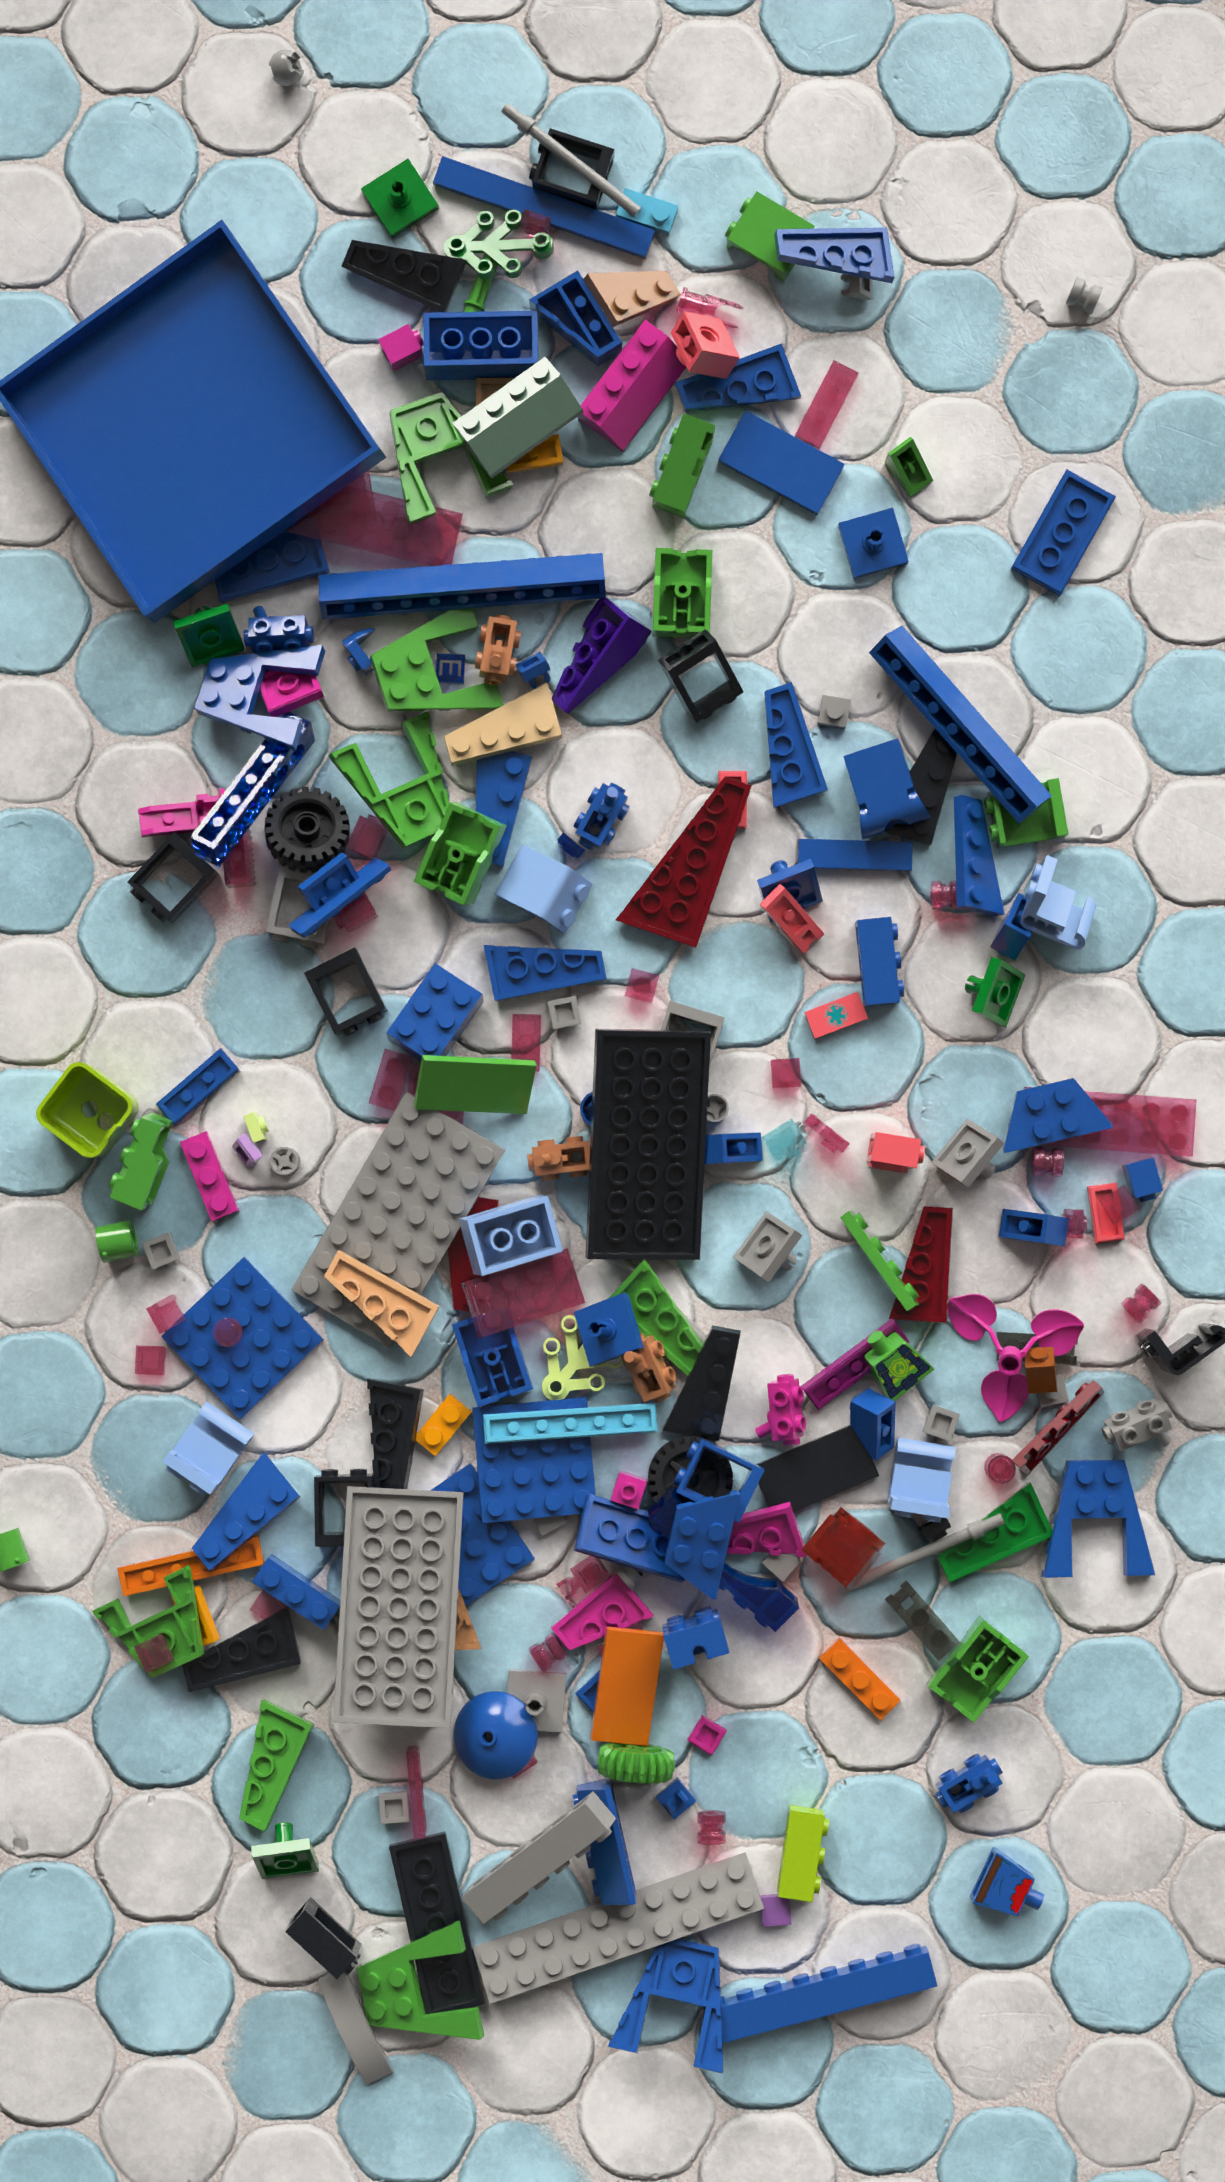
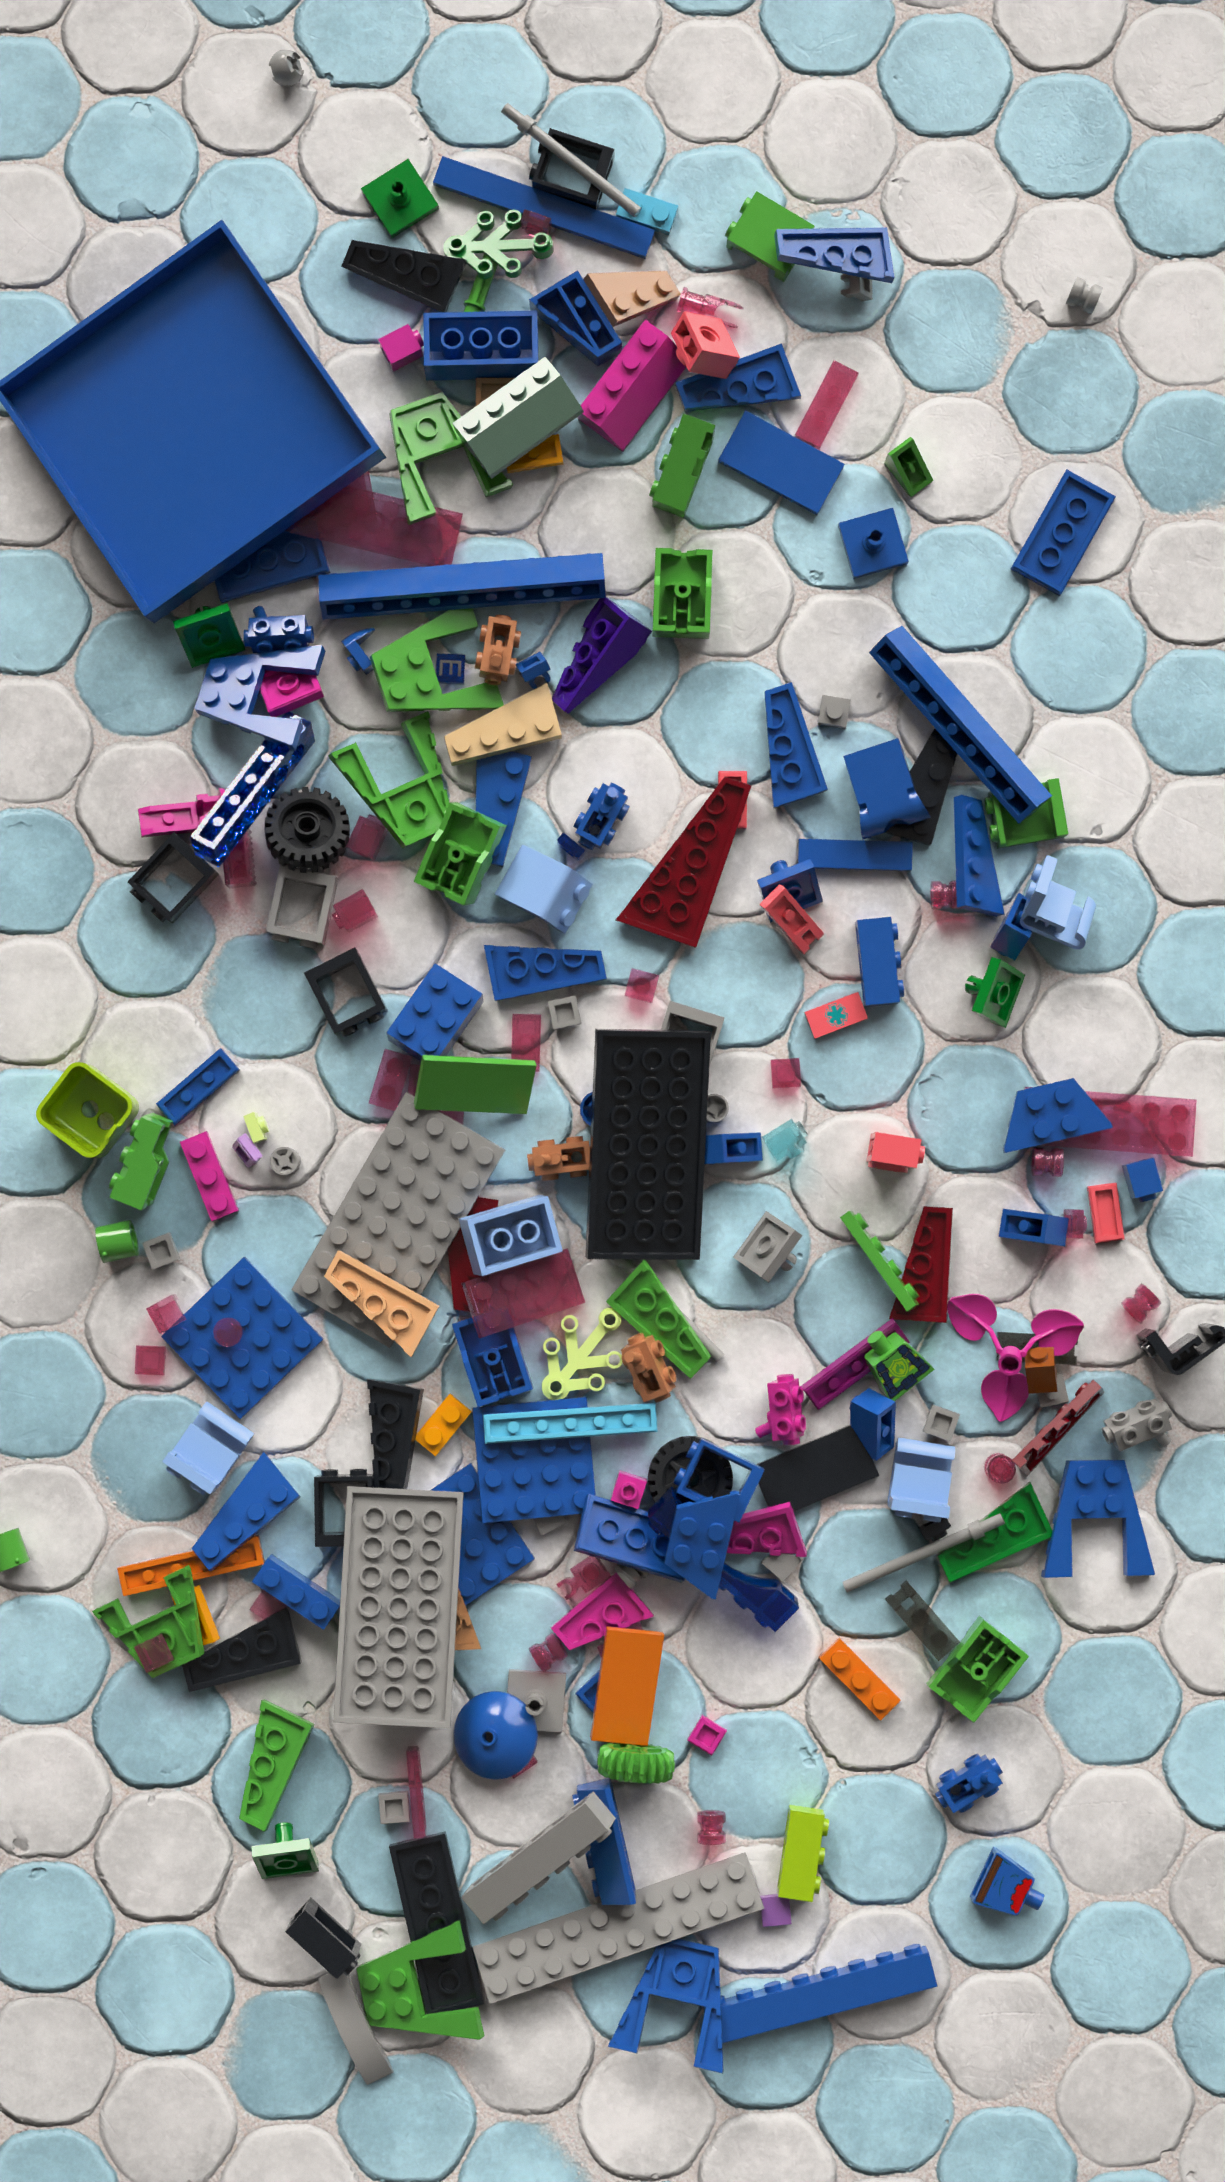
blue bracket [289,853,391,938] -> none
blue tile [574,1293,644,1367] -> none
blue tile [656,1777,696,1820] -> none
black window [658,629,744,723] -> none
blue piece [662,1606,730,1670] -> none
black wing [663,1325,741,1441] -> none
clear red piece [801,1507,886,1590] -> none
clear pink plate [803,1113,850,1154] -> none
light grey tile [931,1119,1004,1188] -> none
clear pink plate [1099,1185,1140,1224] -> none

